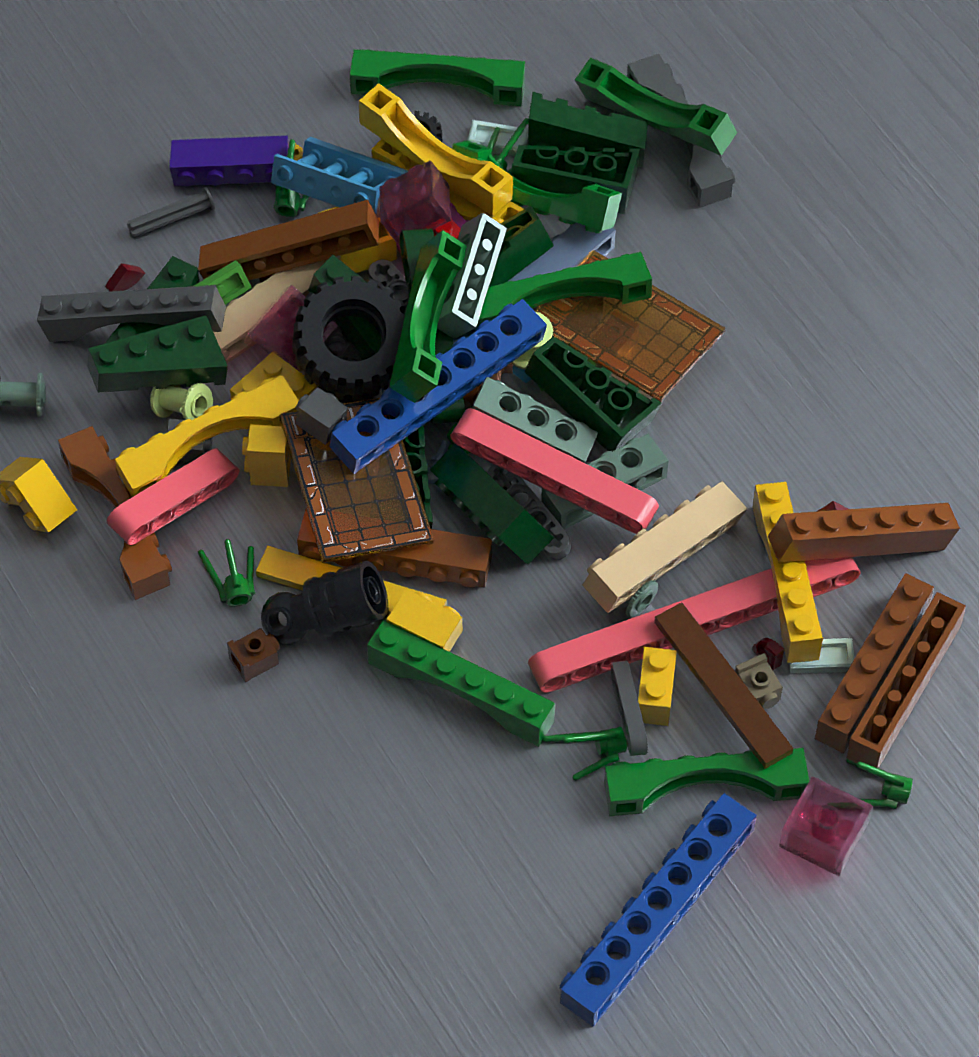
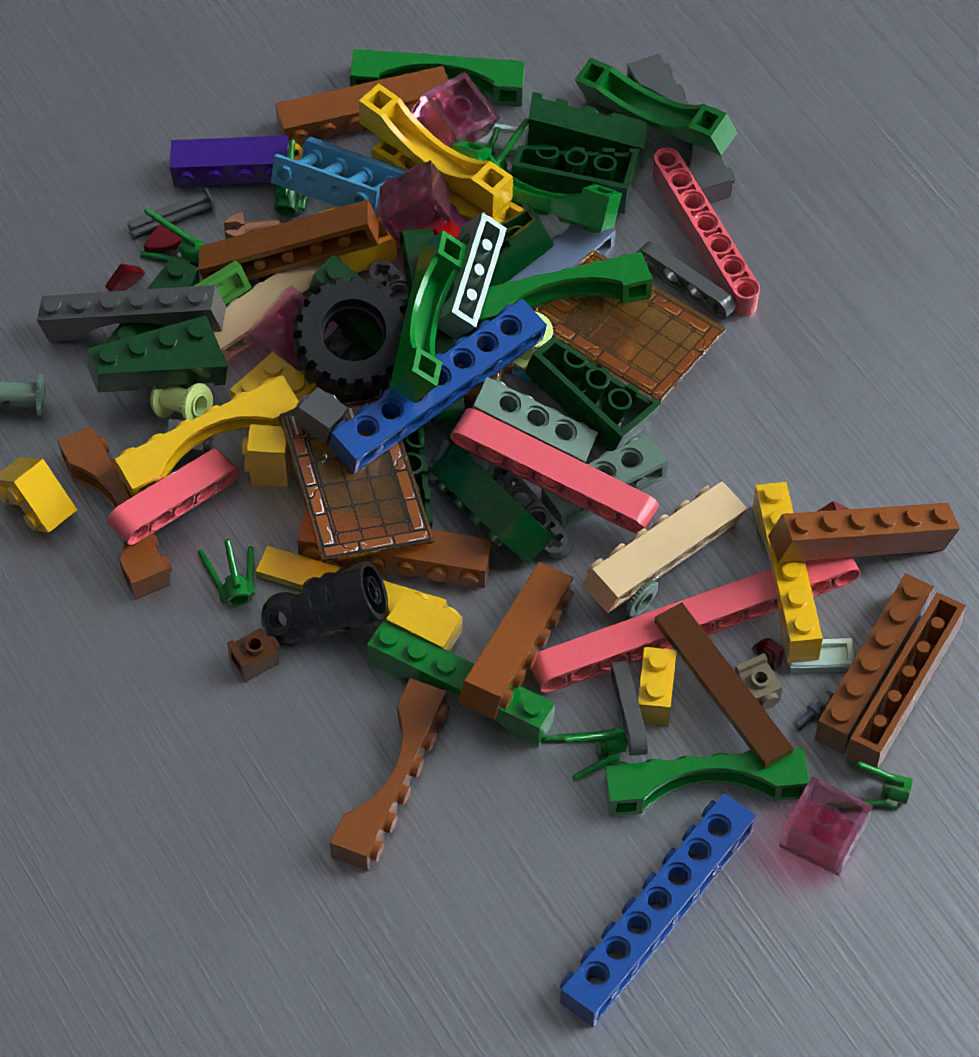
none -> green plant [140,208,207,265]
none -> dark red tile [144,224,182,253]
none -> nougat bar [224,212,281,239]
none -> dark orange brick [275,66,453,145]
none -> dark orange arch [330,678,450,871]
none -> clear pink brick [411,72,500,149]
none -> dark orange brick [458,562,575,719]
none -> dark grey beam [636,242,736,320]
none -> coral beam [653,147,760,316]
none -> sand blue hand [794,691,834,729]

